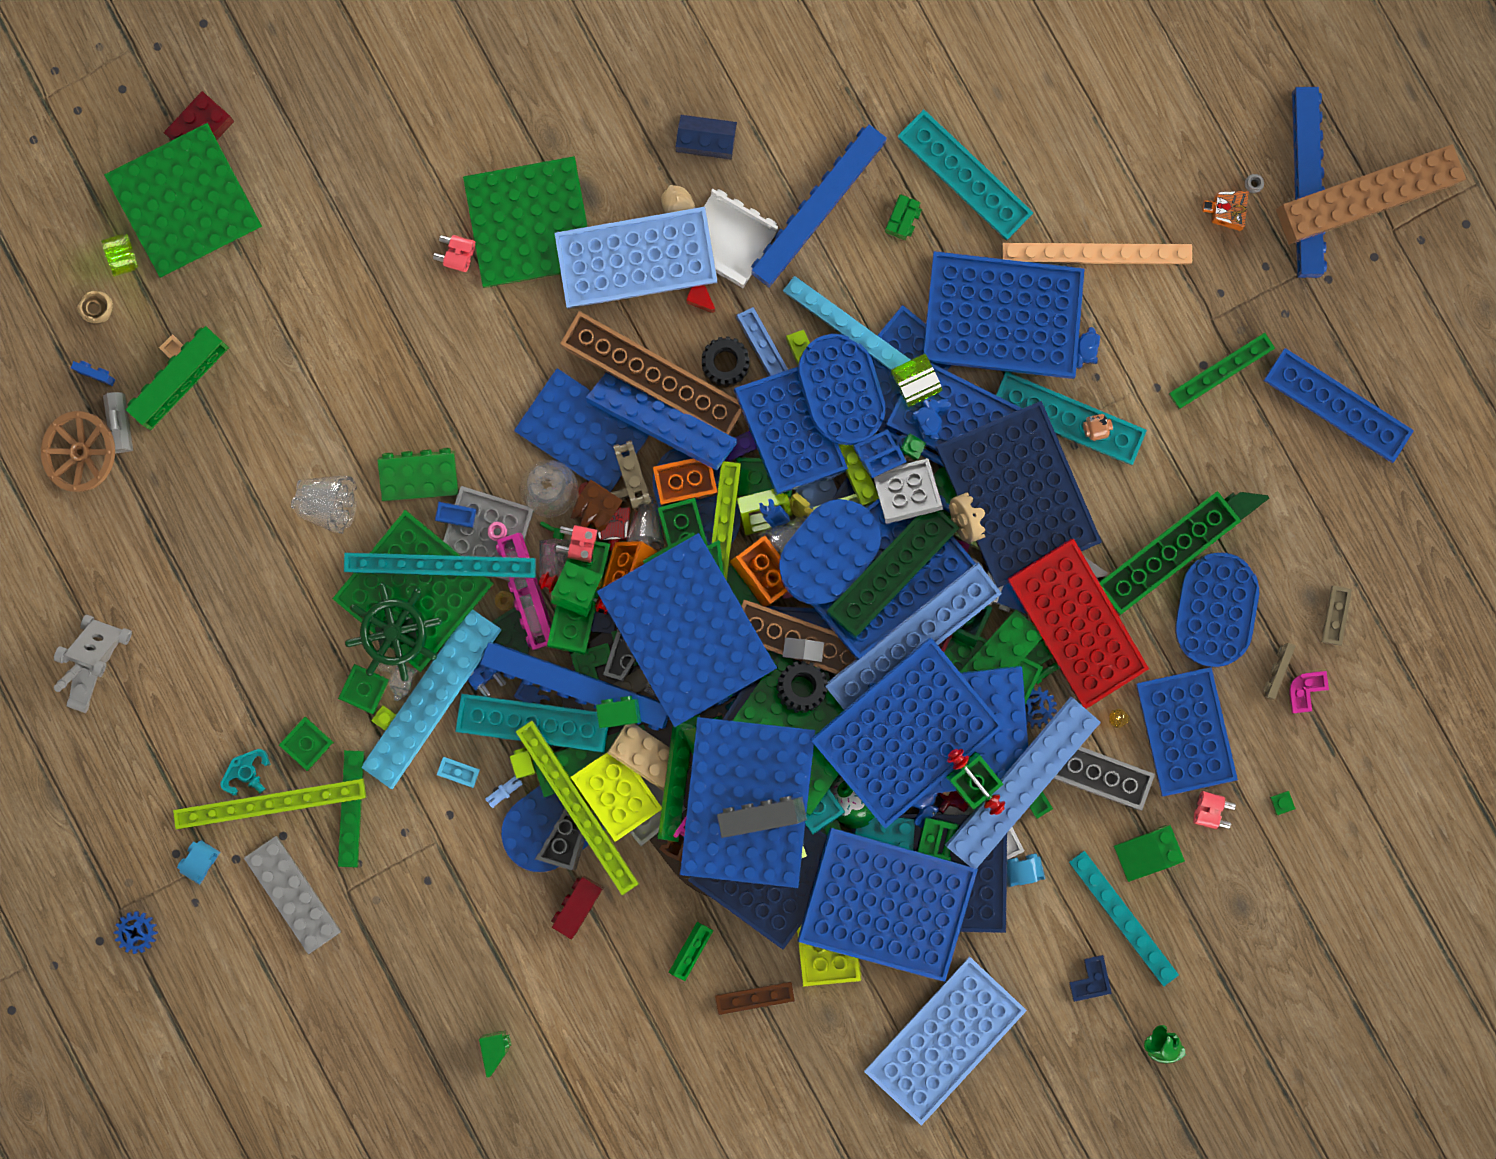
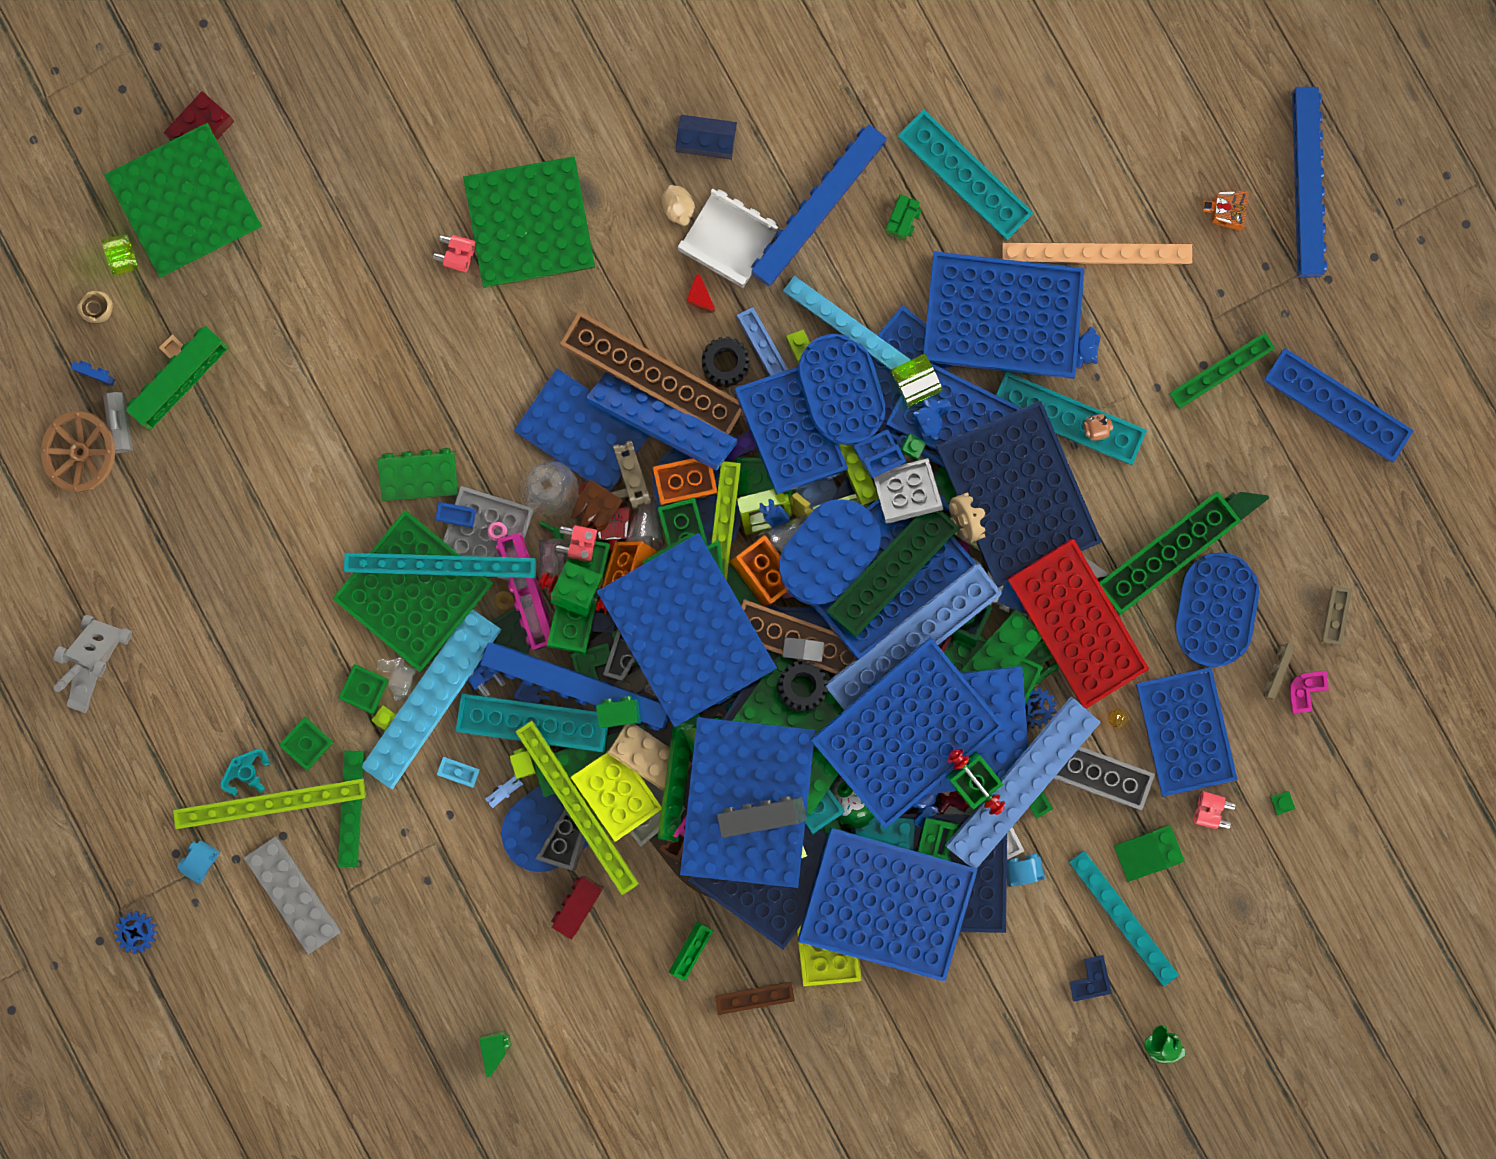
clear cone [291,475,357,534] -> none
dark green piece [345,583,442,682] -> none
light blue plate [555,207,718,309] -> none
light blue plate [864,957,1027,1126] -> none
light grey plate [1245,174,1264,193] -> none
medium nougat brick [1275,144,1466,245] -> none

